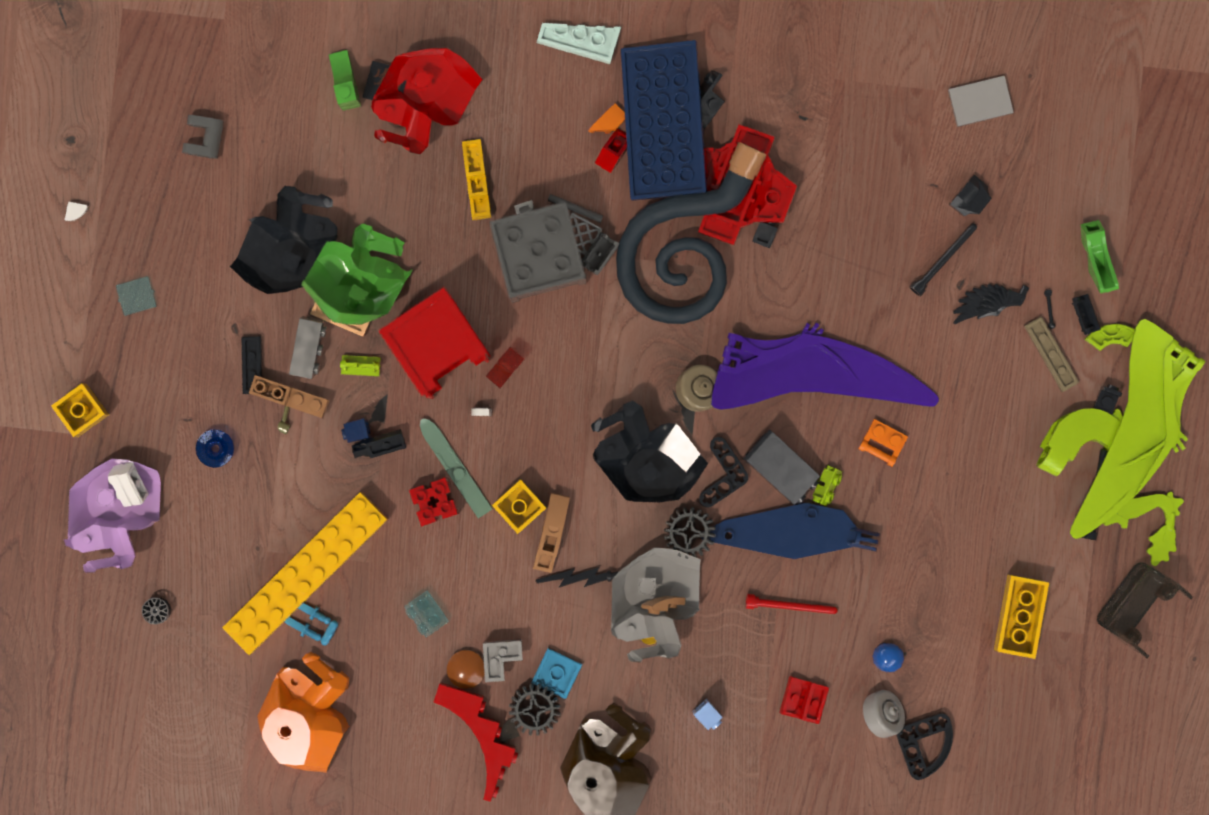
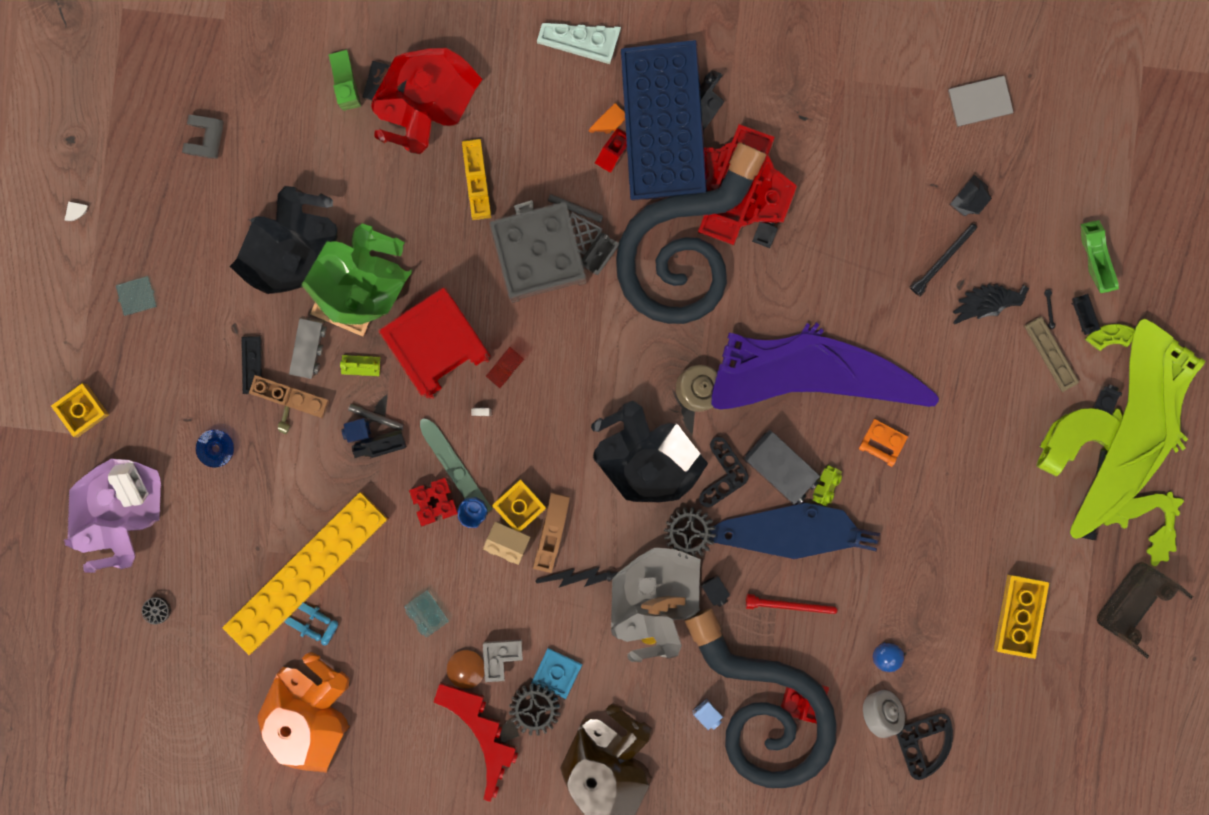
none -> dark grey bar [348,404,405,430]
none -> blue hair [458,497,487,528]
none -> tan slope [483,522,530,565]
none -> black animal [684,608,837,788]
none -> black brick [700,574,730,607]

